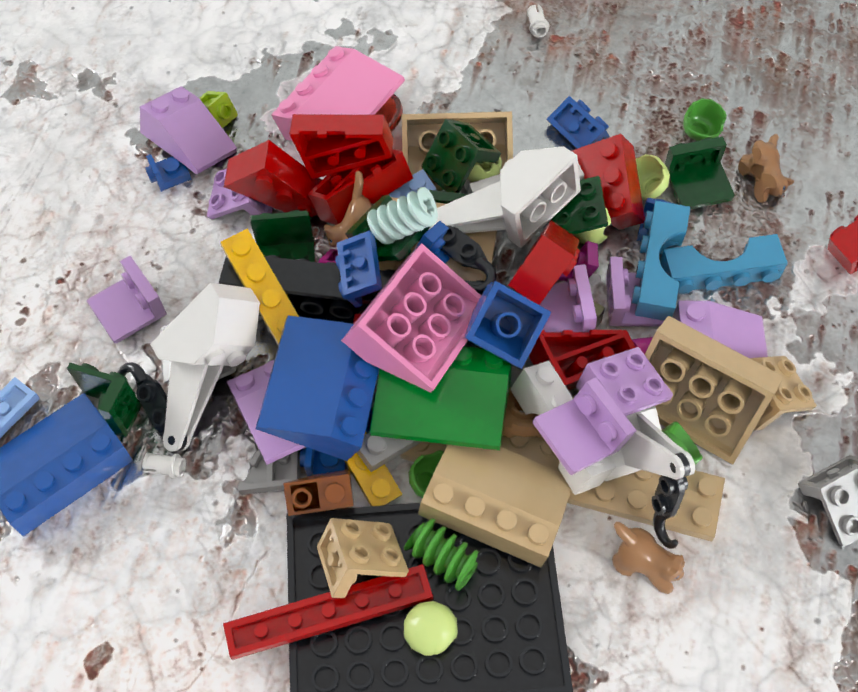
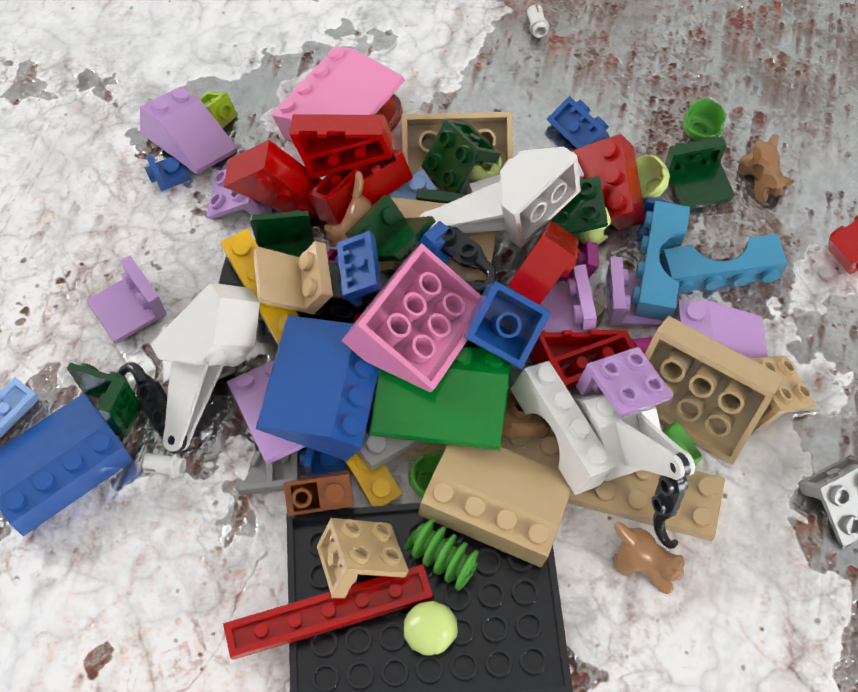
light aqua piece [367,187,438,244] -> none
lavender bracket [533,377,637,475] -> none
none -> tan bracket [253,241,333,314]

